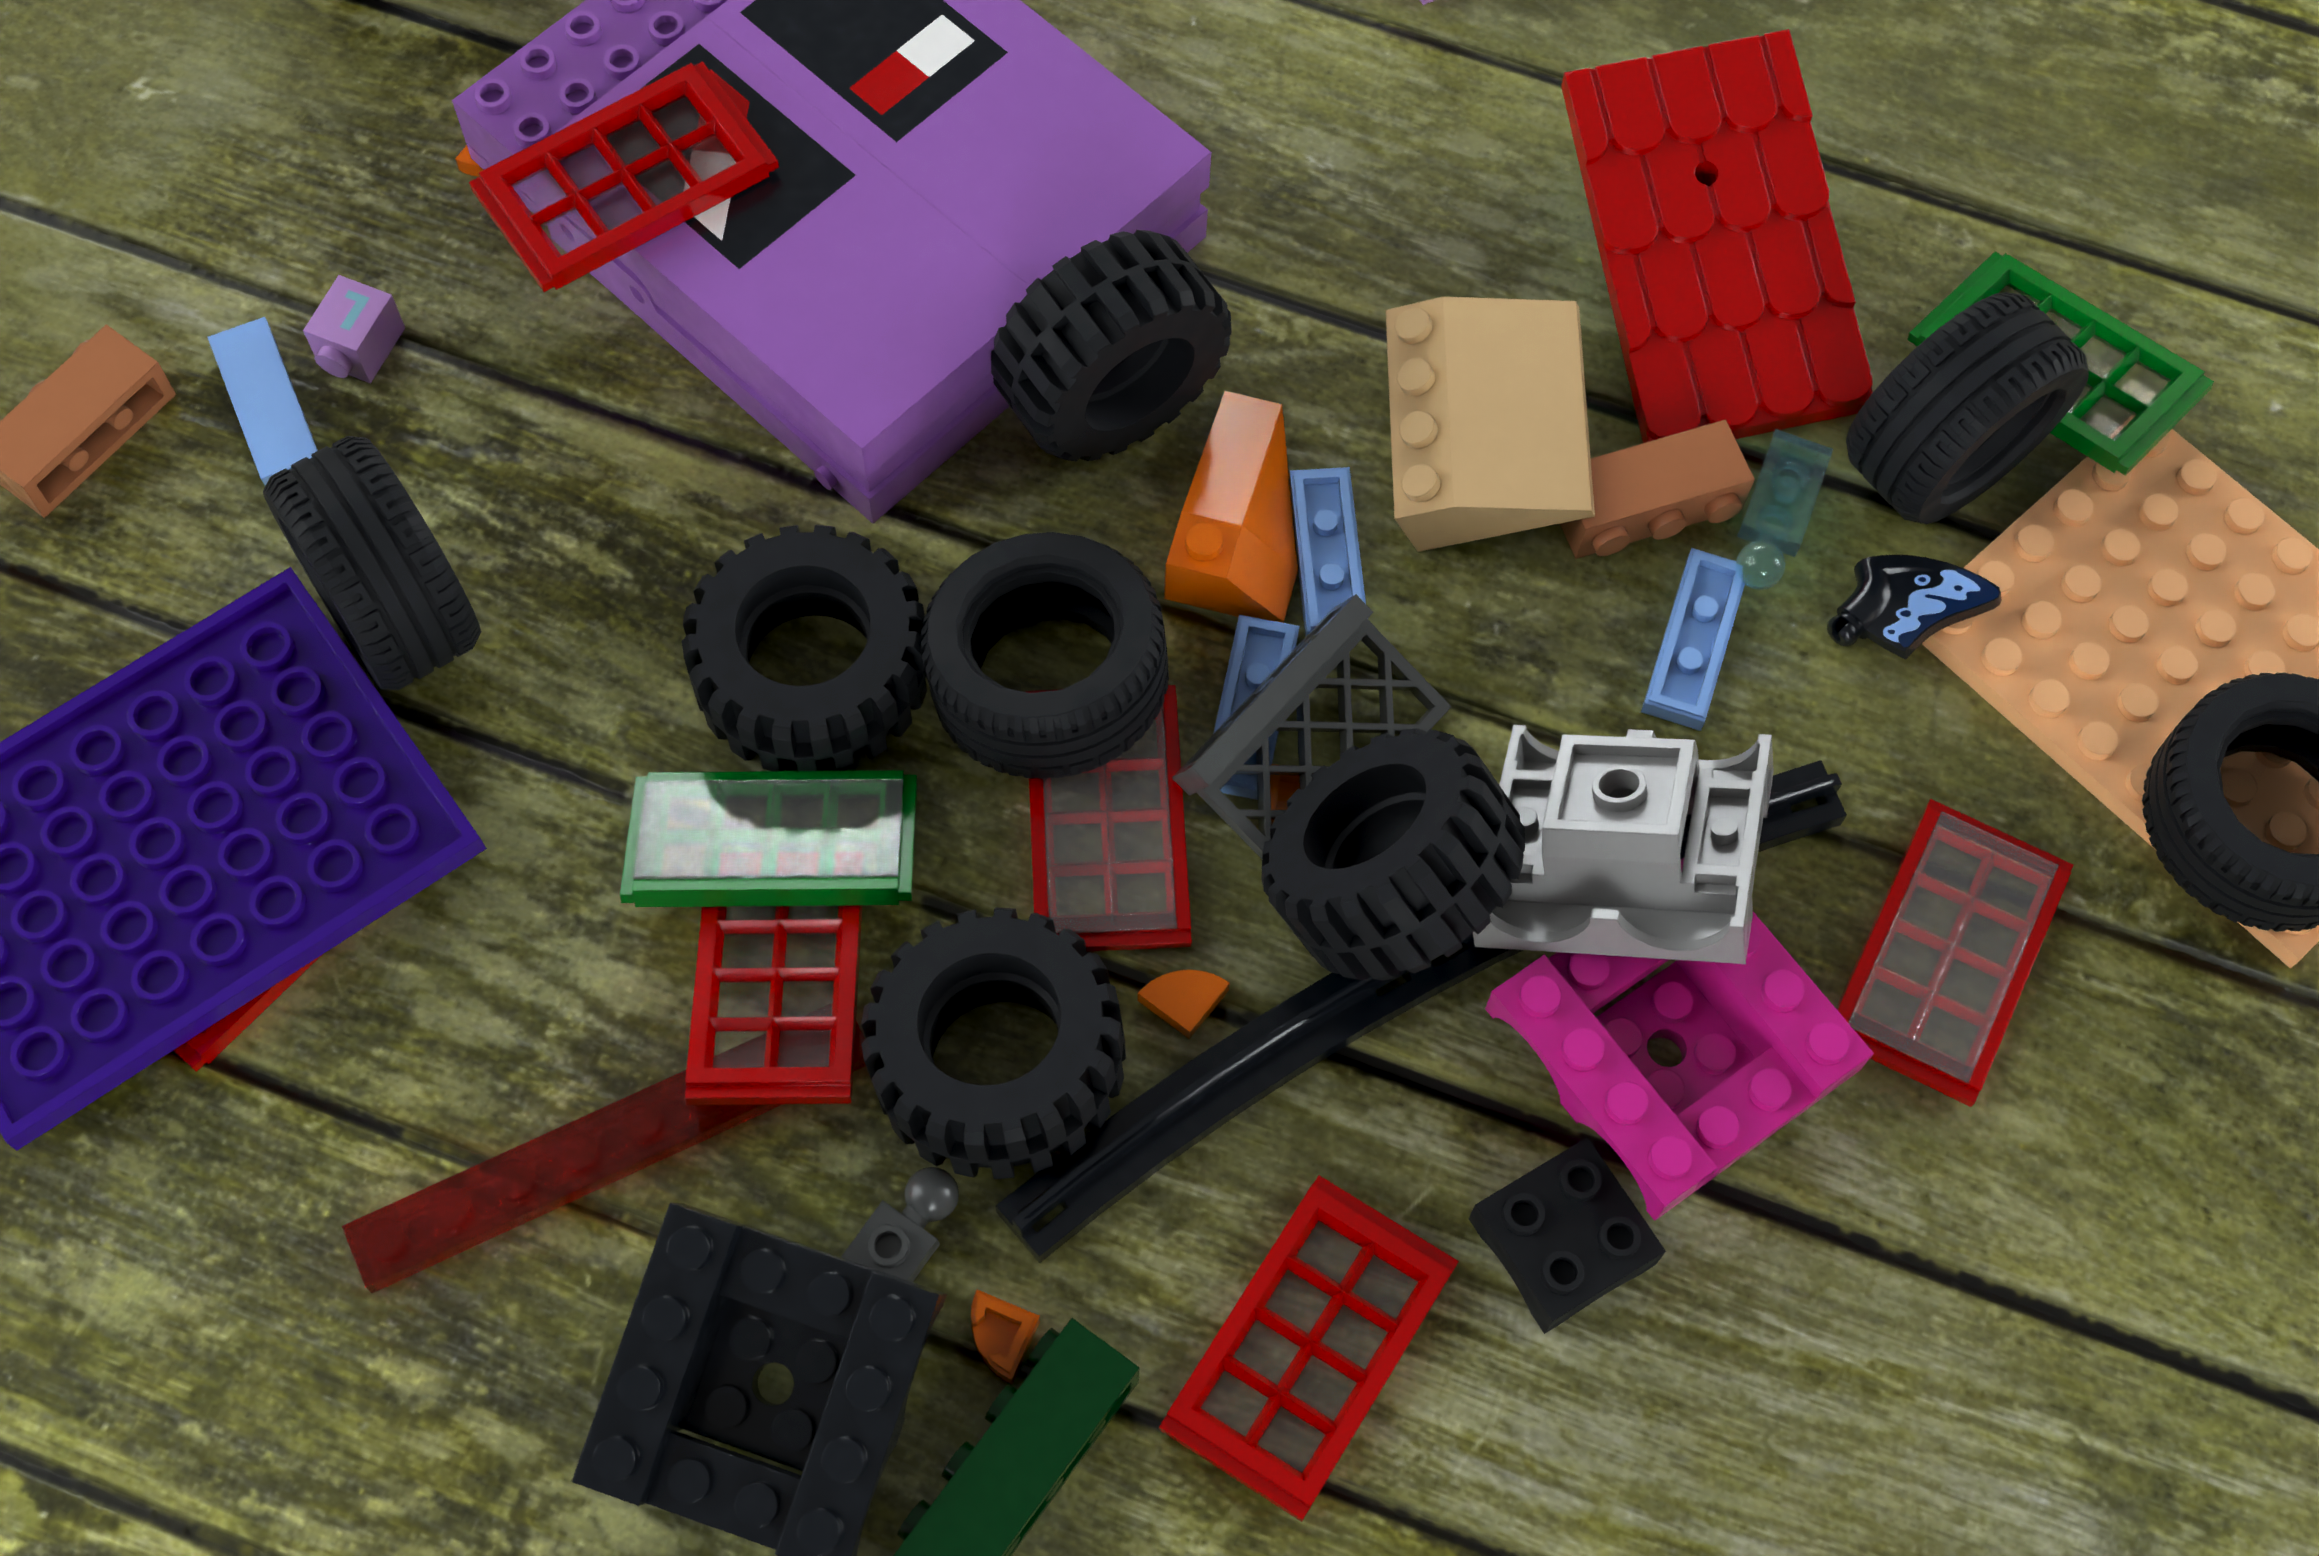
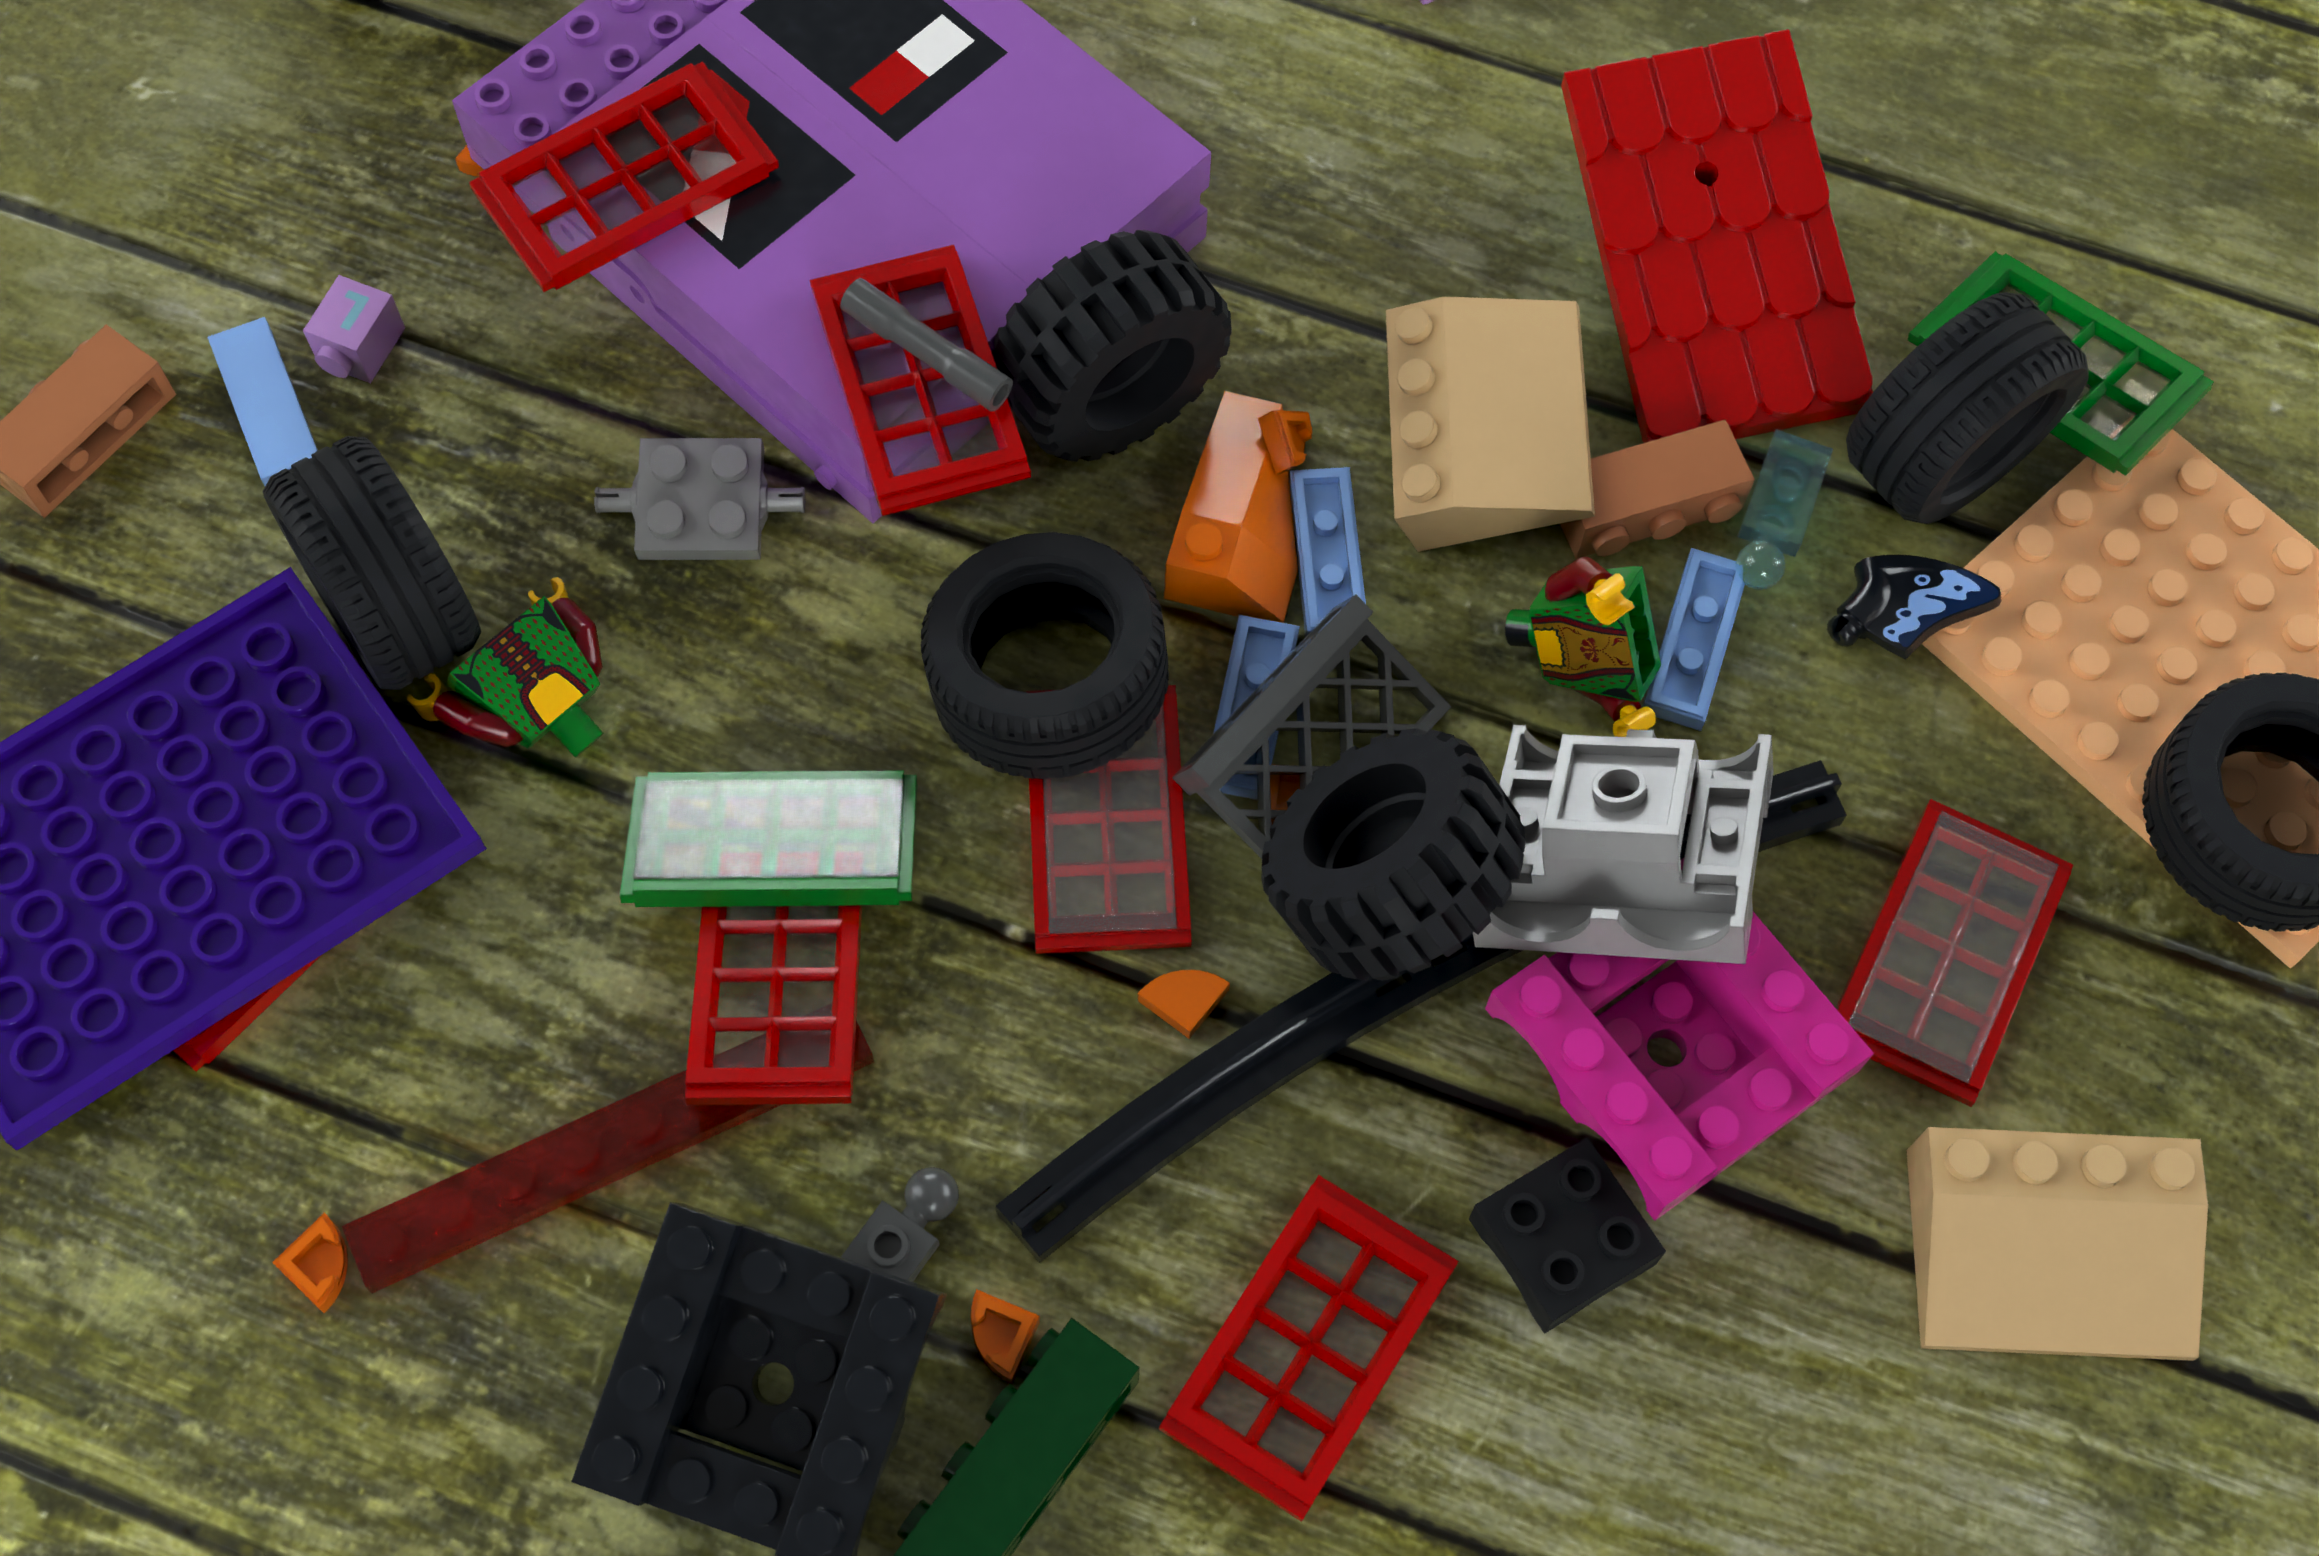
black tyre [682,525,927,771] -> none
black tyre [861,908,1126,1179] -> none
none -> orange tile [272,1212,348,1314]
none -> torso [407,577,604,758]
none -> light grey plate [594,438,806,560]
none -> red piece [809,244,1031,516]
none -> dark grey piece [840,278,1013,412]
none -> orange tile [1257,410,1312,474]
none -> torso [1505,557,1661,737]
none -> tan slope [1906,1127,2208,1361]

